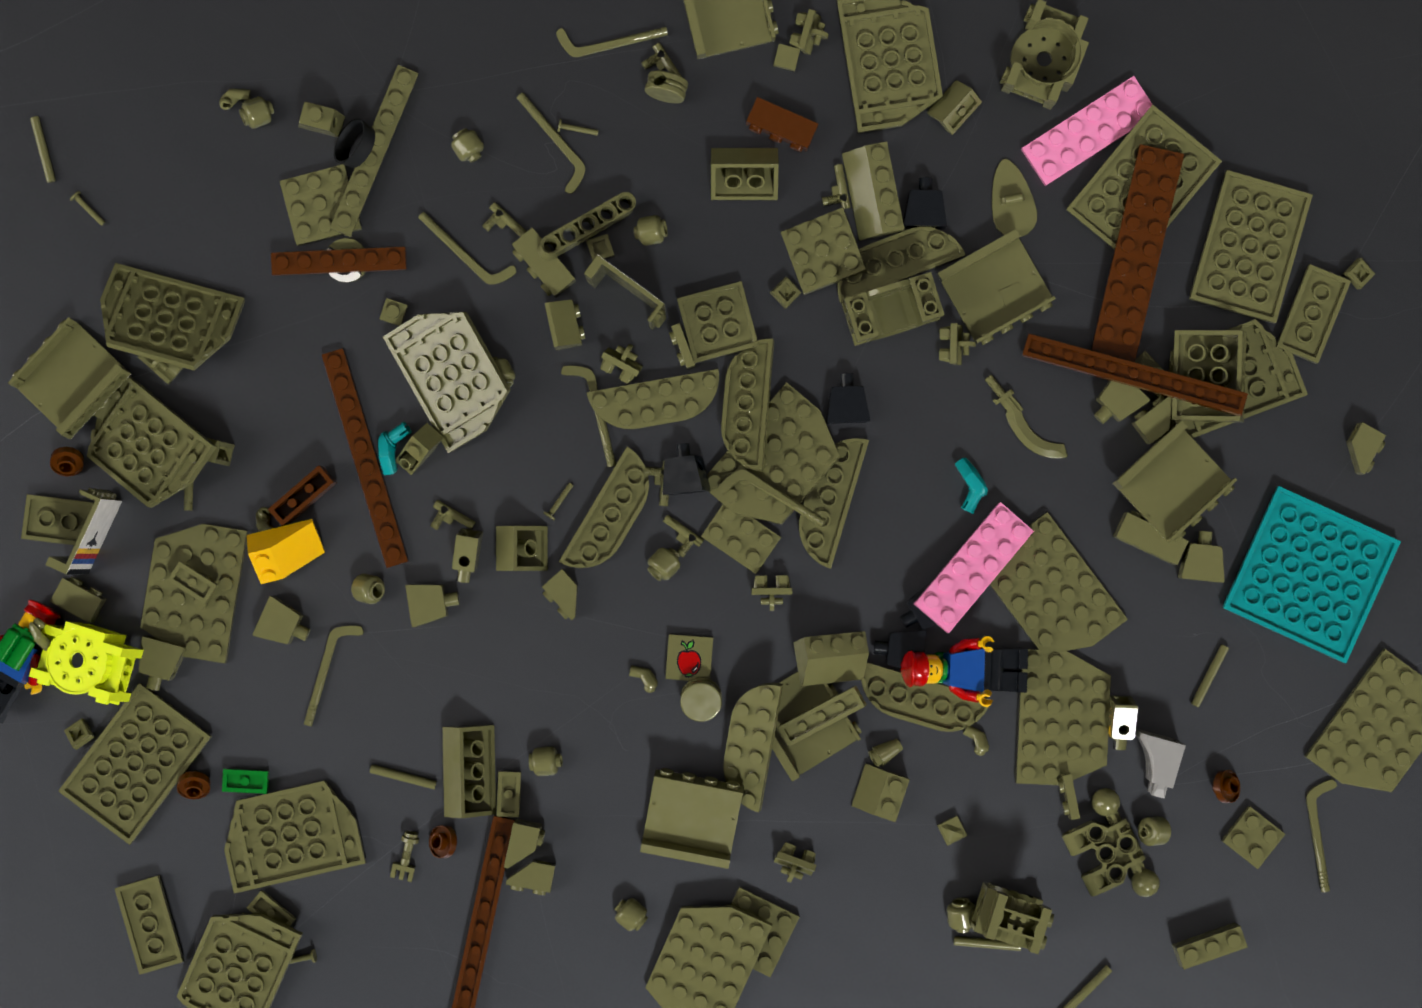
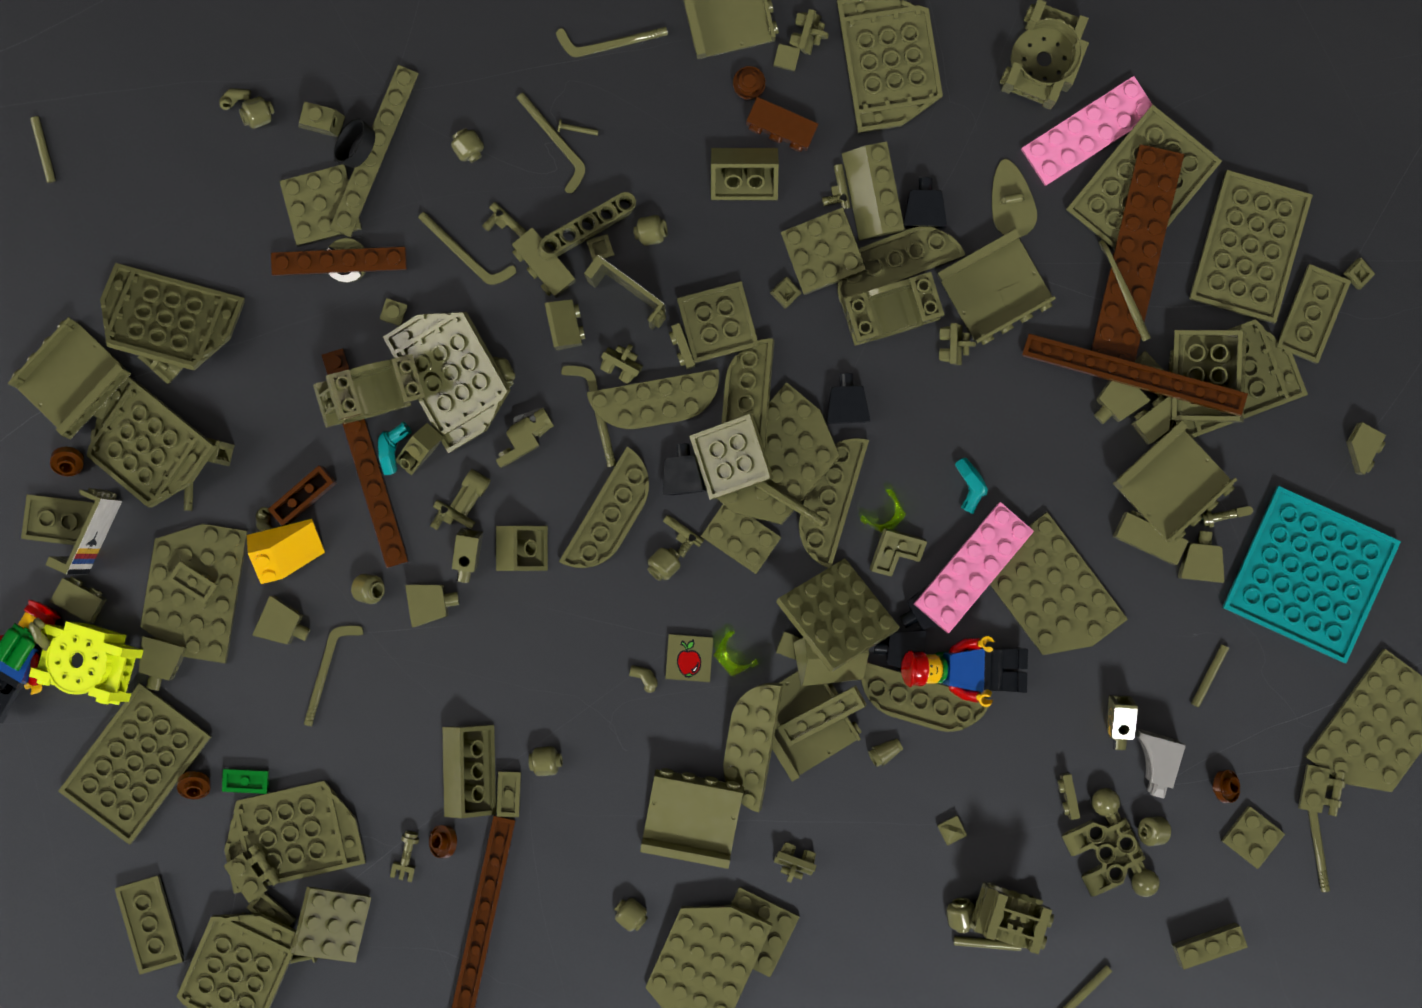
olive tile [64,718,95,750] -> none
olive pin [70,191,105,226] -> none
olive piece [370,764,437,790] -> none
olive slope [504,818,546,868] -> none
olive slope [506,859,556,895] -> none
olive slope [542,569,578,620] -> none
olive pin [543,483,574,521] -> none
olive hose [641,42,682,77] -> none
olive head [644,70,688,104] -> none
olive hose [644,461,669,506] -> none
olive head [680,677,722,722] -> none
olive hips [751,575,792,611] -> none
olive slope [851,763,910,822] -> none
olive panel [927,80,982,135] -> none
olive arm [963,726,989,756] -> none
olive sword [985,374,1068,459] -> none
olive plate [1015,649,1111,785] -> none
none -> olive plate [224,844,280,903]
none -> olive plate [291,886,371,963]
none -> olive piece [313,354,425,428]
none -> olive piece [450,469,491,516]
none -> olive plate [496,408,554,468]
none -> olive plate [689,414,773,500]
none -> clear neon green helmet [713,630,758,676]
none -> reddish brown plate [733,66,766,100]
none -> olive plate [776,558,900,672]
none -> olive brick [776,631,802,660]
none -> clear neon green helmet [860,489,906,533]
none -> olive plate [869,528,927,577]
none -> olive piece [1098,240,1151,341]
none -> olive hinge [1202,506,1253,528]
none -> olive plate [1298,764,1346,816]

